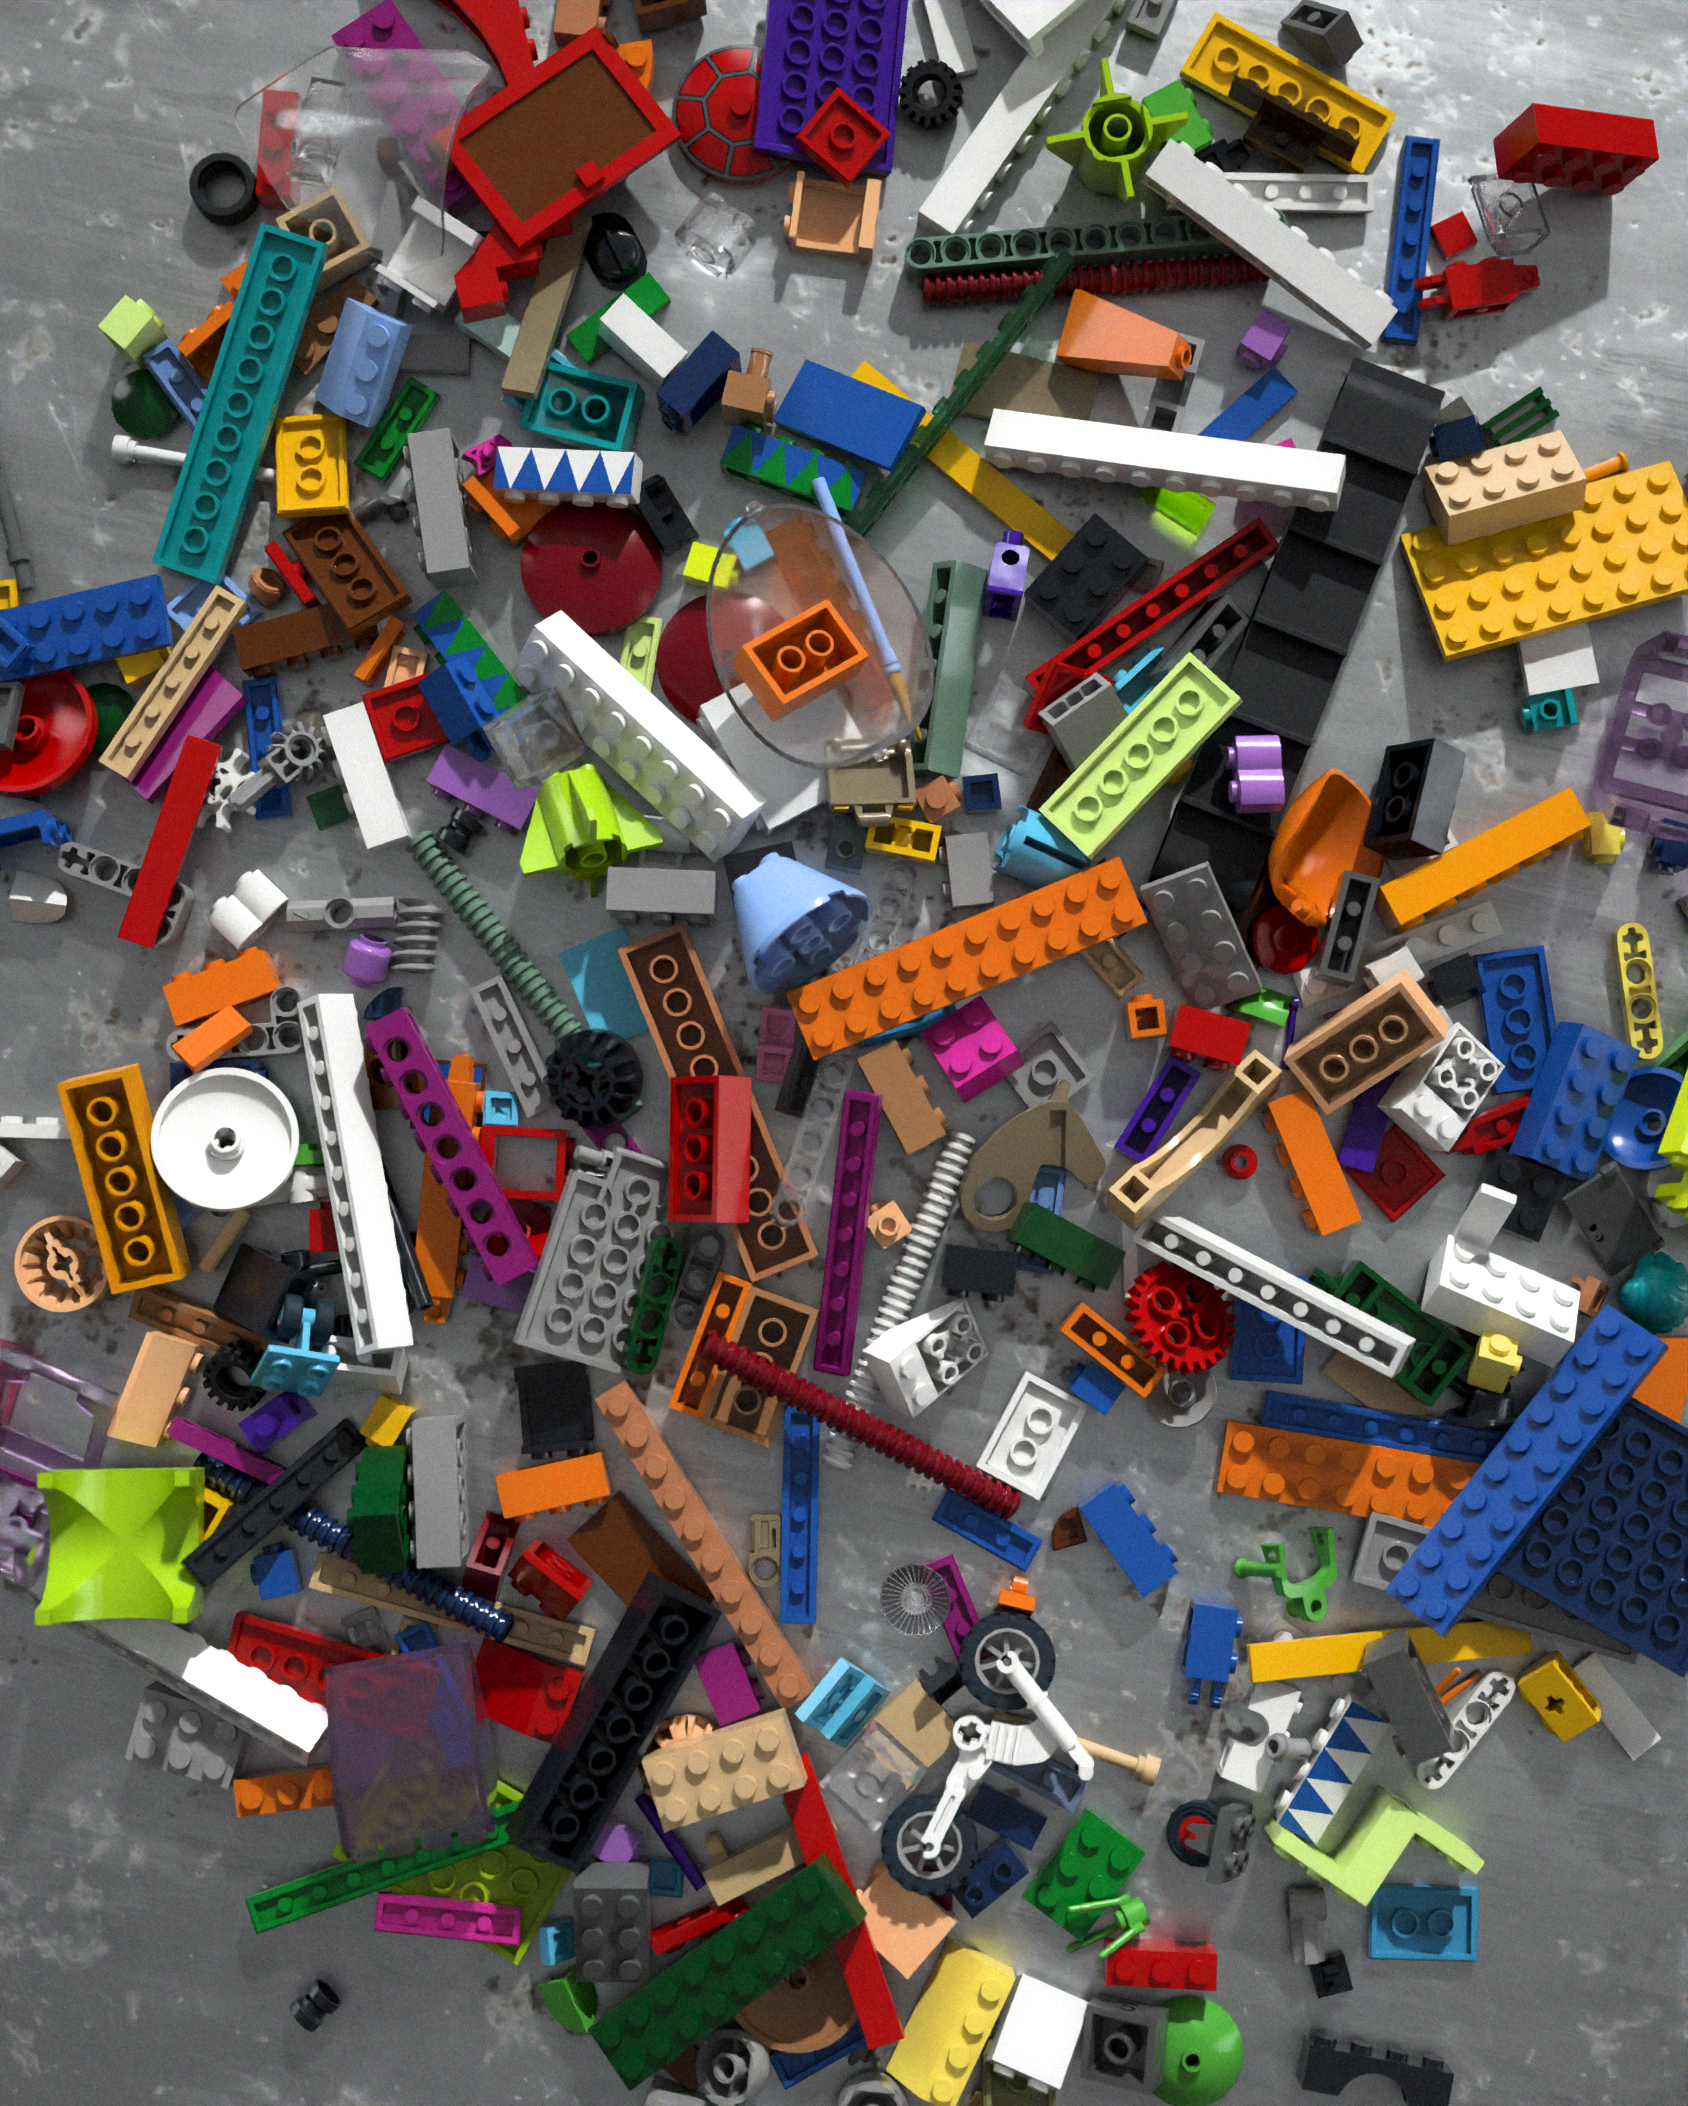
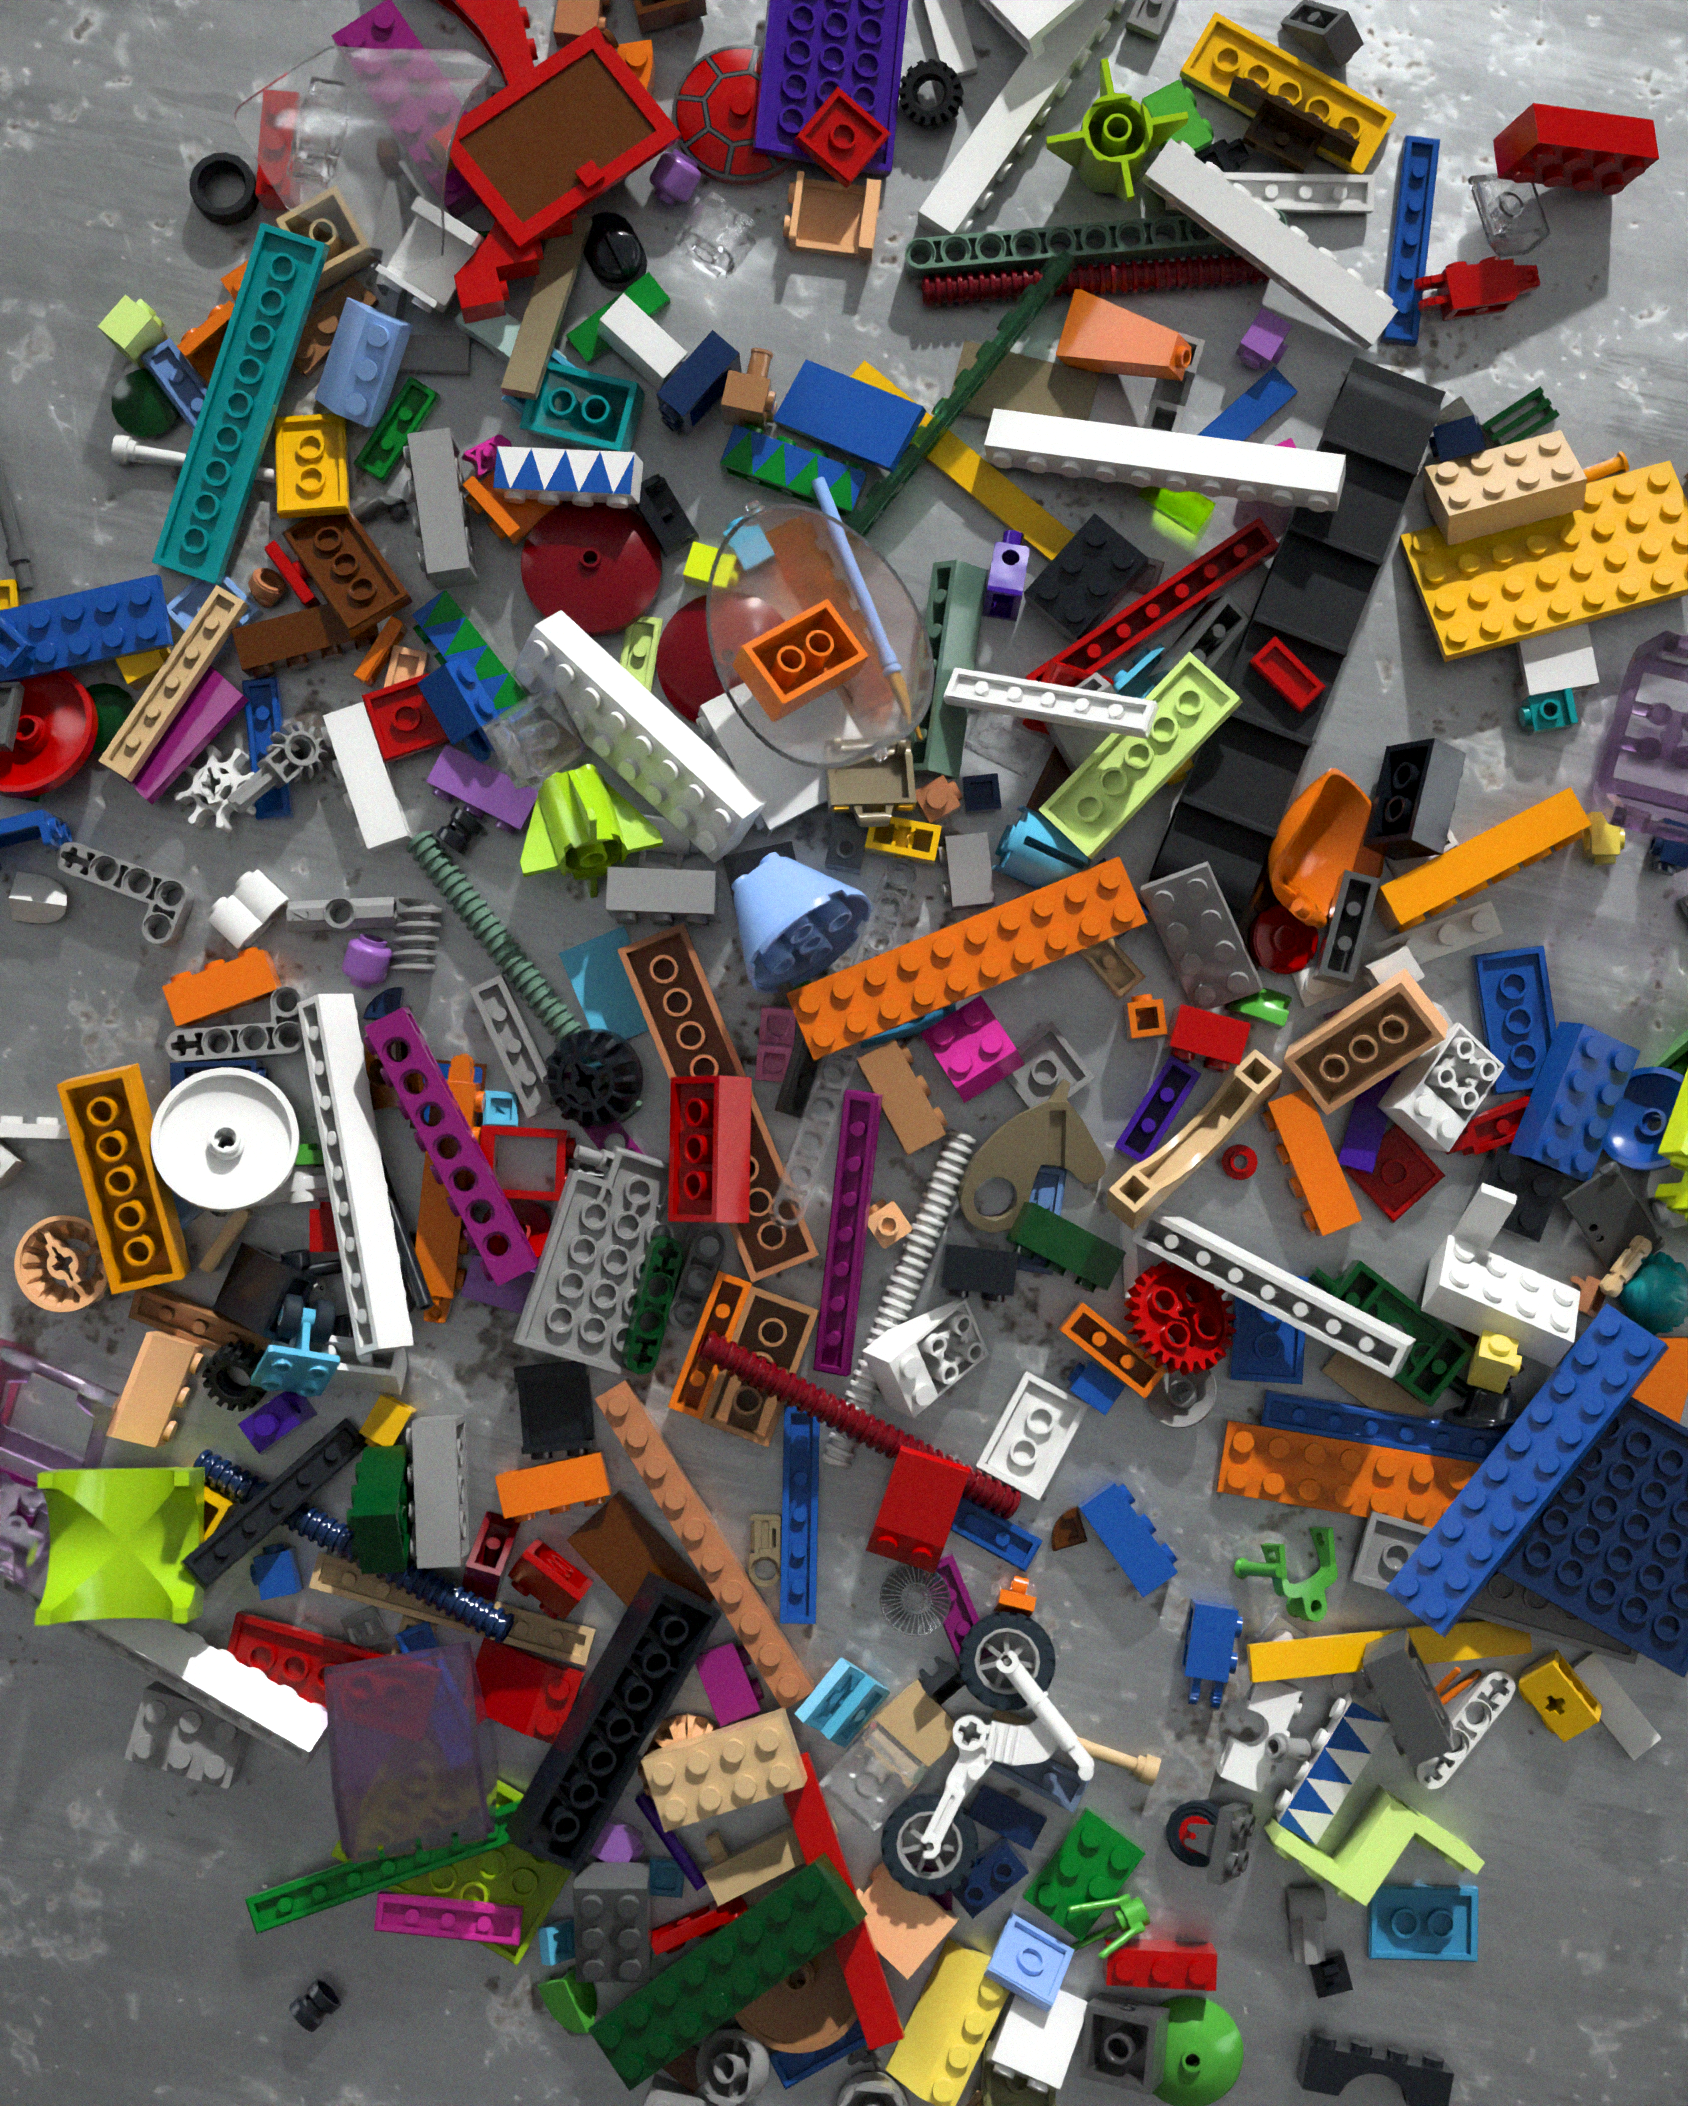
red tile [117,734,223,949] -> none
magenta beam [166,1415,288,1484] -> none
orange tile [172,1004,253,1074] -> none
orange brick [233,1759,353,1818] -> none
clear green tile [306,784,354,831] -> none
medium lavender brick [1225,735,1285,813] -> none
dark purple hinge [1280,996,1299,1070] -> none
black brick [1427,952,1487,1009] -> none
red tile [1430,211,1478,260] -> none
light yellow beam [1612,922,1663,1060] -> none
none -> medium lavender head [649,149,701,205]
none -> red slope [866,1445,970,1573]
none -> white tile [943,668,1159,739]
none -> light blue tile [983,1913,1074,2013]
none -> red tile [1248,636,1326,714]
none -> tan axle [1599,1235,1652,1298]

